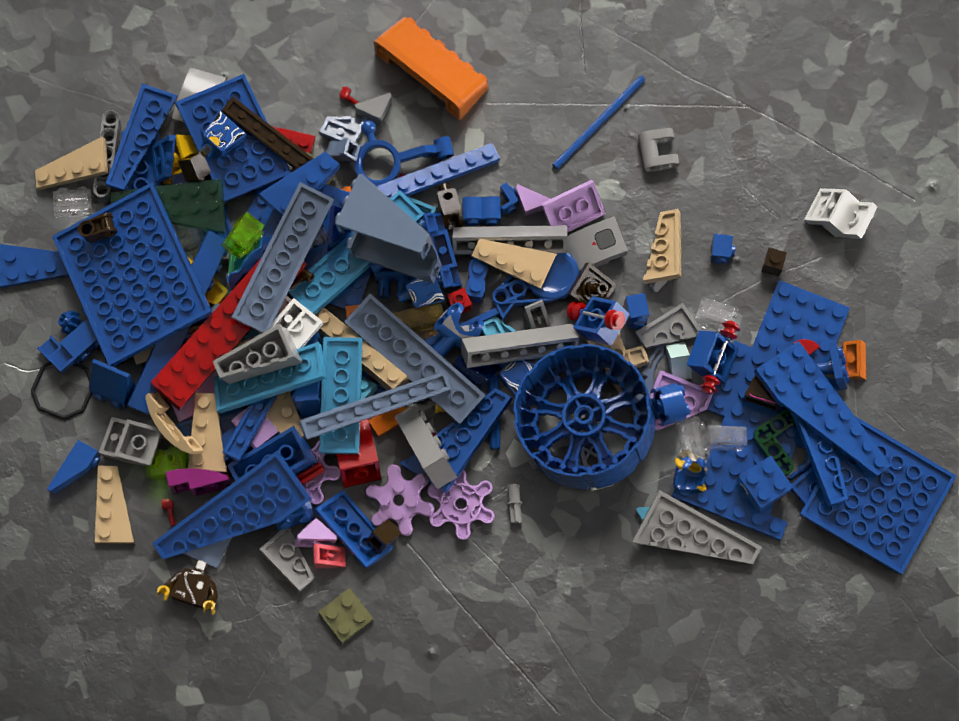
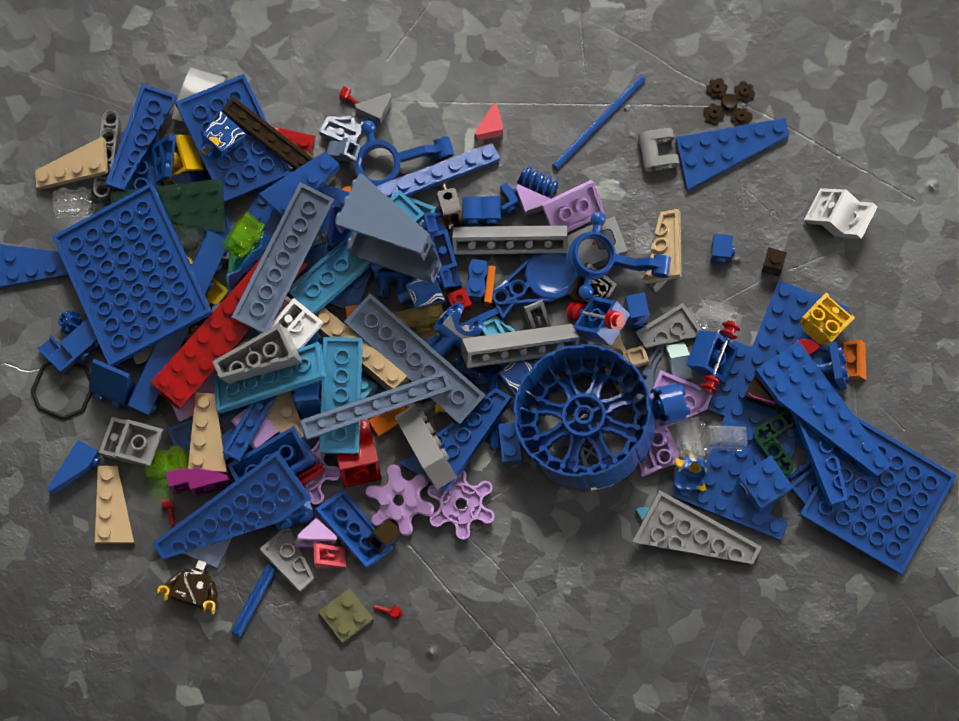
dark brown piece [78,213,117,243] -> none
tan slope [145,393,204,454] -> none
dark brown brick [178,152,211,183] -> none
dark brown hand [290,269,315,290] -> none
orange windscreen [374,17,488,121] -> none
tan wing [471,239,556,289] -> none
light grey axle [507,484,522,524] -> none
none -> blue axle [231,564,276,636]
none -> red hand [374,605,402,619]
none -> coral slope [474,103,503,141]
none -> orange tile [484,266,496,308]
none -> blue brick [498,422,523,467]
none -> blue piece [517,165,559,199]
none -> blue piece [568,212,671,300]
none -> lavender slope [639,427,680,477]
none -> blue wing [675,118,789,191]
none -> dark brown plant [703,78,755,126]
none -> yellow slope [800,293,855,346]

